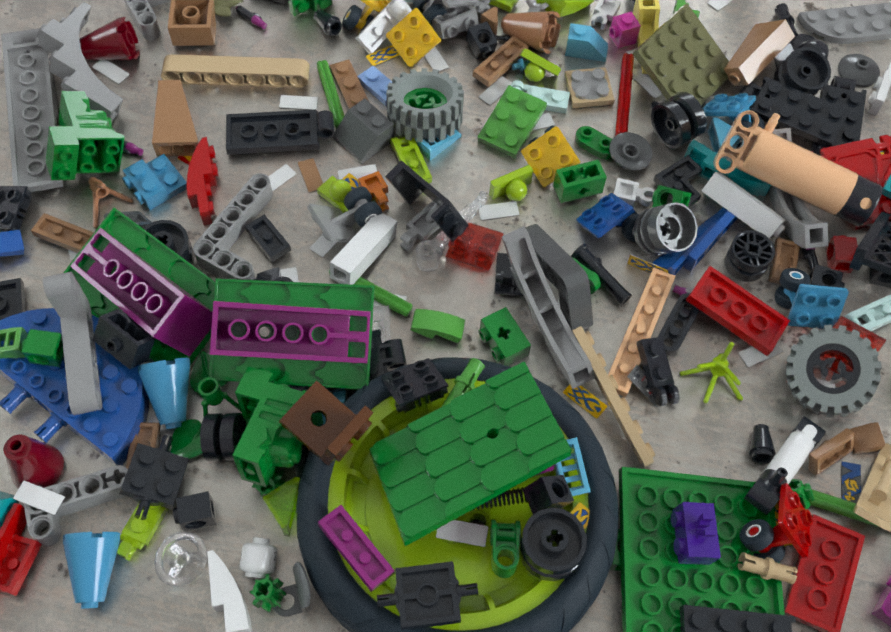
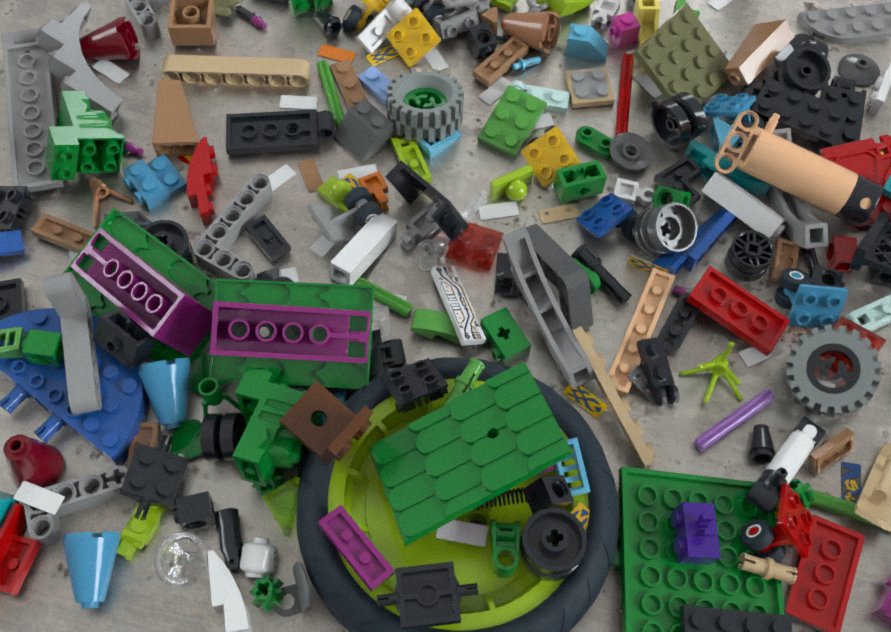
lime tile [519,48,561,82] -> none
black pin [774,3,798,41] -> none
medium nougat slope [849,422,885,454] -> none
none -> black piece [214,508,243,573]
none -> orange sticker [317,44,356,63]
none -> white tile [431,266,486,346]
none -> tan sticker [538,203,580,224]
none -> medium lavender axle [694,389,775,451]

